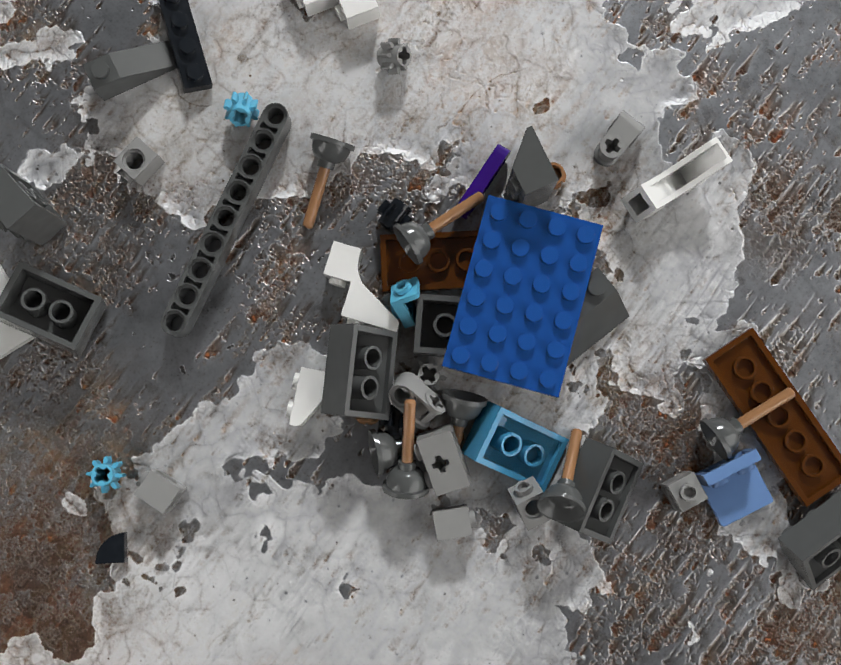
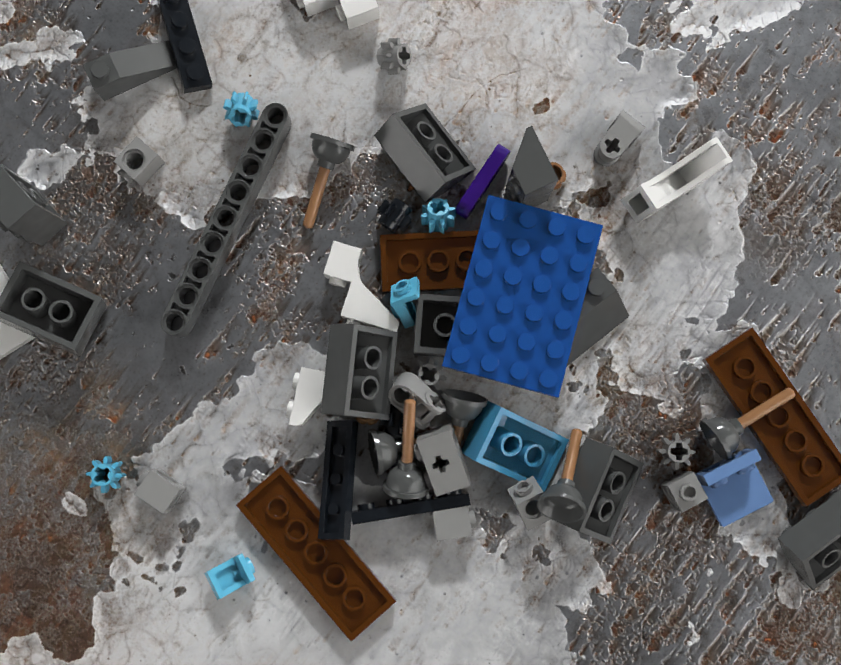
black tile [95,532,128,564] -> none
dark grey piece [393,191,484,265] -> none
none -> medium azure bracket [204,553,255,600]
none -> reddish brown plate [236,466,396,641]
none -> black plate [318,420,358,540]
none -> black plate [352,489,471,525]
none -> dark grey slope [374,103,476,203]
none -> medium azure gear [421,198,456,234]
none -> light grey gear [656,433,696,470]

